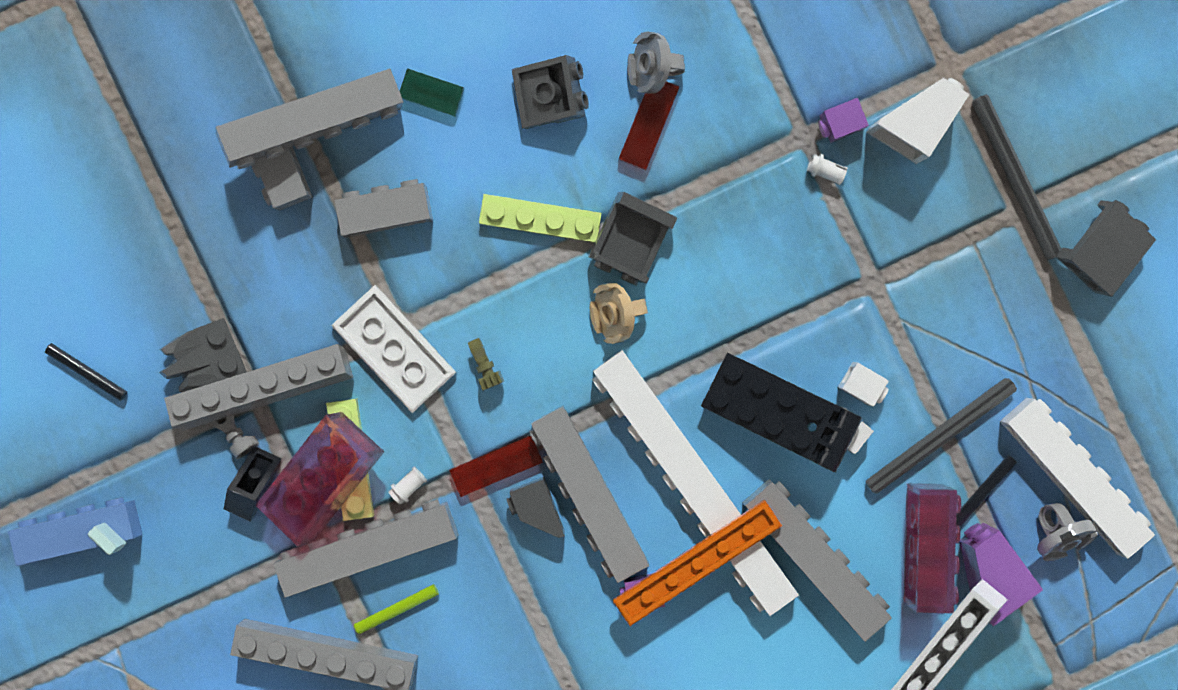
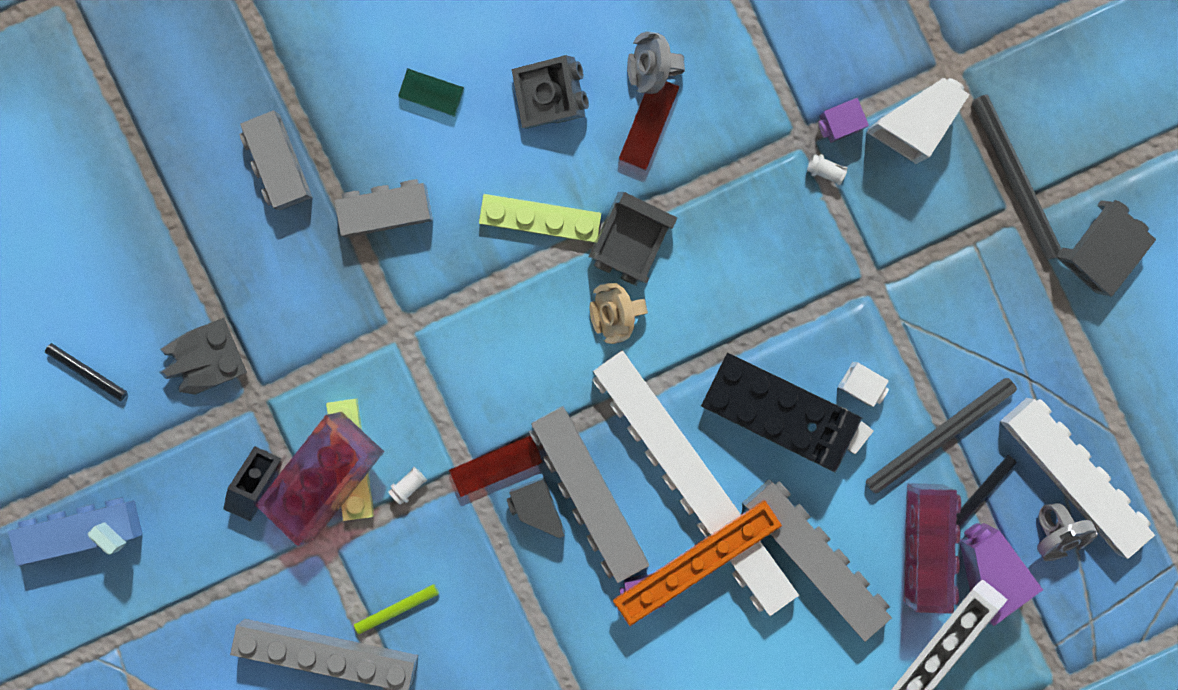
light grey brick [164,344,353,431] -> none
light grey piece [211,415,259,459] -> none
light grey brick [216,69,403,169] -> none
light grey brick [273,499,459,597] -> none
white tile [331,285,457,413] -> none
olive piece [468,338,505,391] -> none

